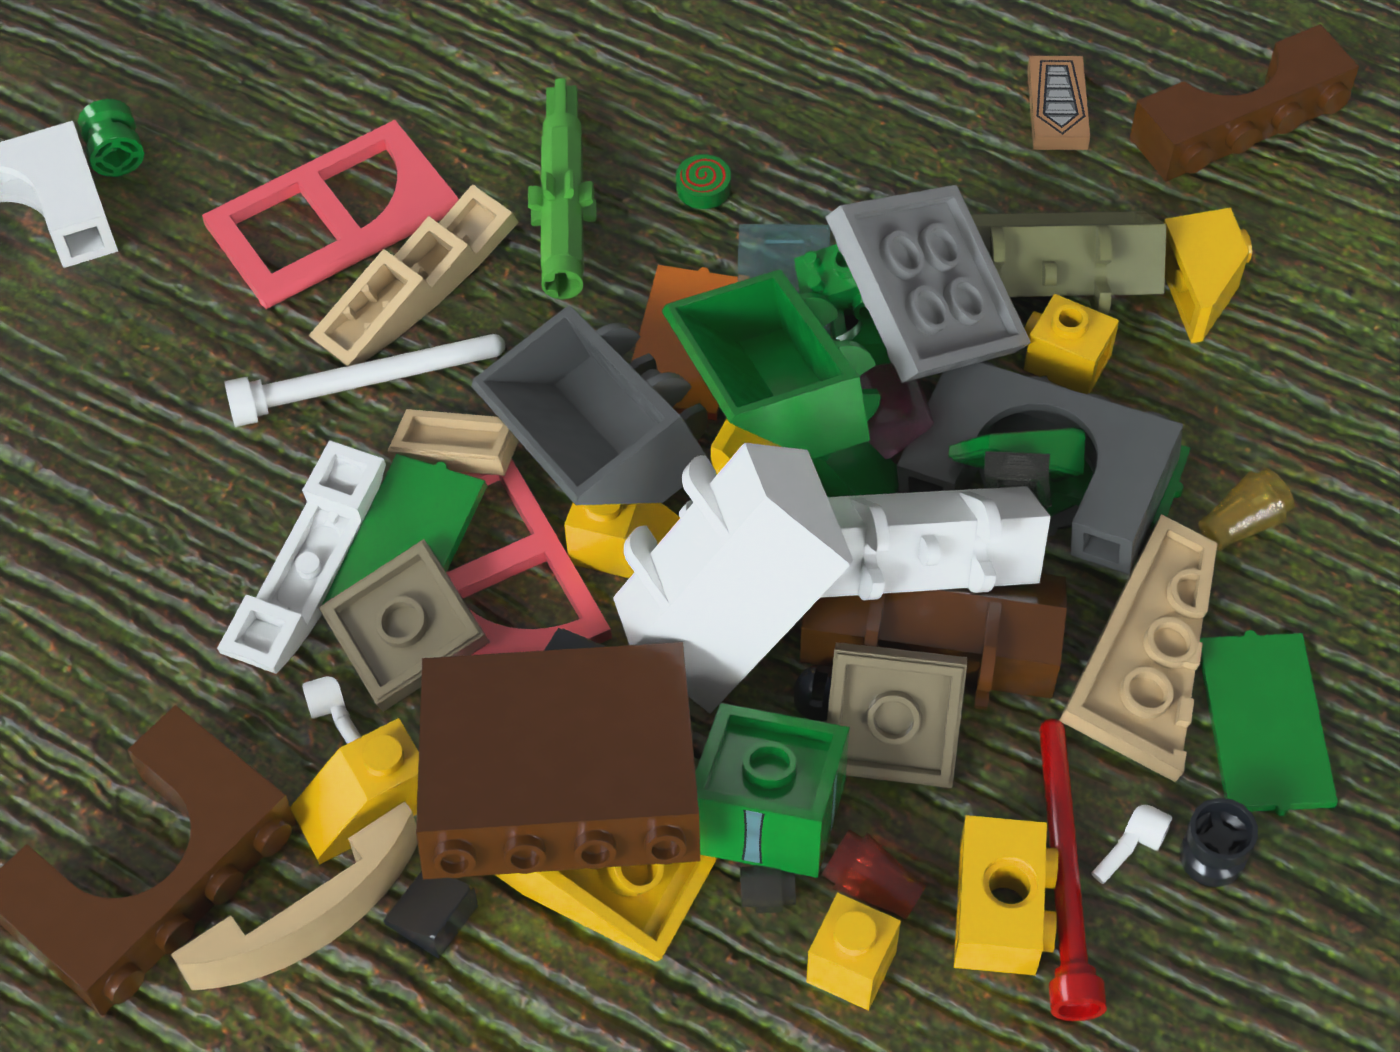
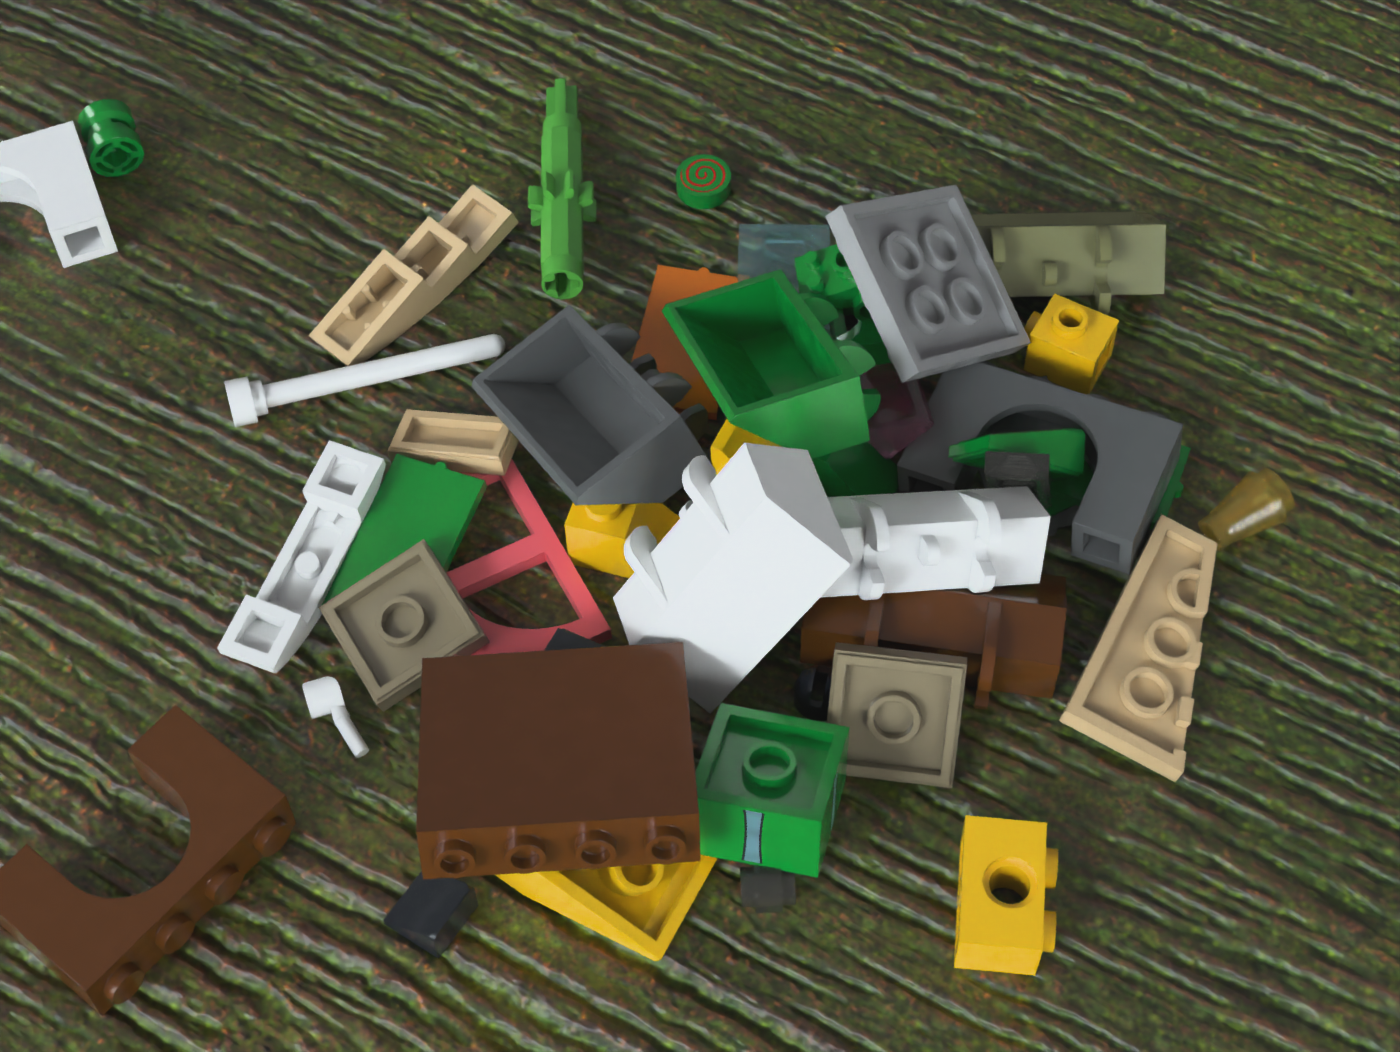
tan slope [171,801,418,990] -> none
coral window [202,120,459,310] -> none
yellow slope [291,718,419,865] -> none
yellow brick [806,892,901,1011] -> none
clear red cone [821,829,927,920] -> none
medium nougat tile [1027,56,1090,150] -> none
red piece [1039,718,1107,1021] -> none
white hand [1091,805,1172,884] -> none
reddish brown arch [1129,24,1359,182] -> none
yellow slope [1164,207,1252,344] -> none
black wheel [1180,798,1258,887] -> none
green piece [1200,630,1338,816] -> none

